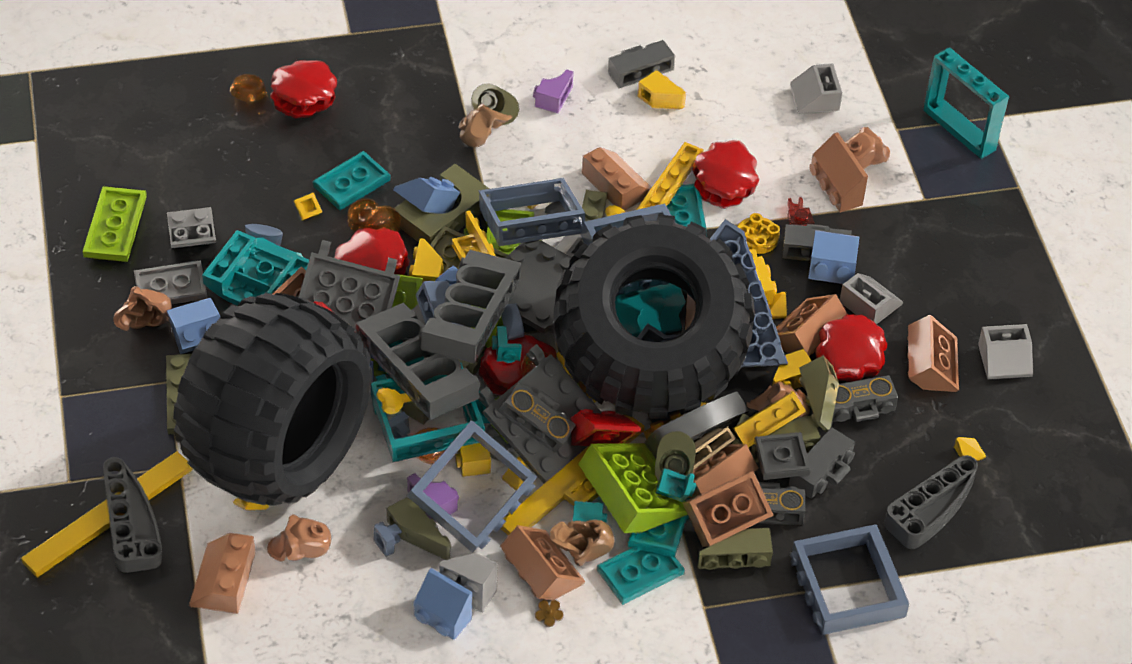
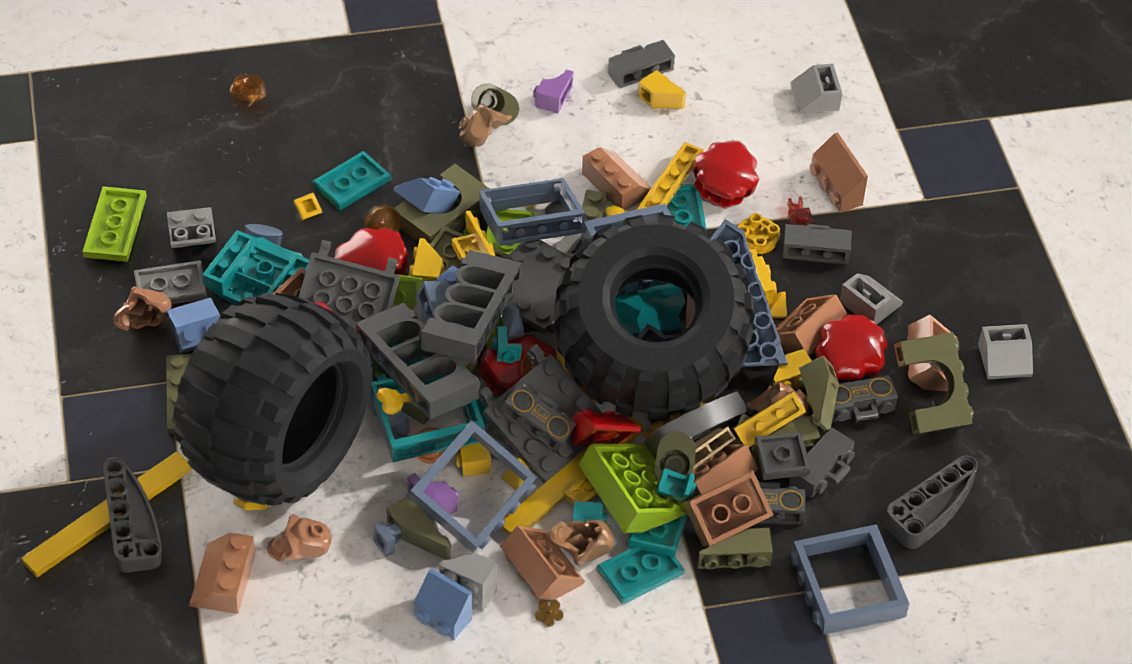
red piece [270,60,337,118] -> none
clear orange hat [347,198,384,231] -> none
medium blue slope [808,230,859,284] -> none
nougat head [845,127,890,169] -> none
teal window [923,47,1009,159] -> none
yellow slope [954,437,986,461] -> none
none -> olive arch [894,332,974,435]

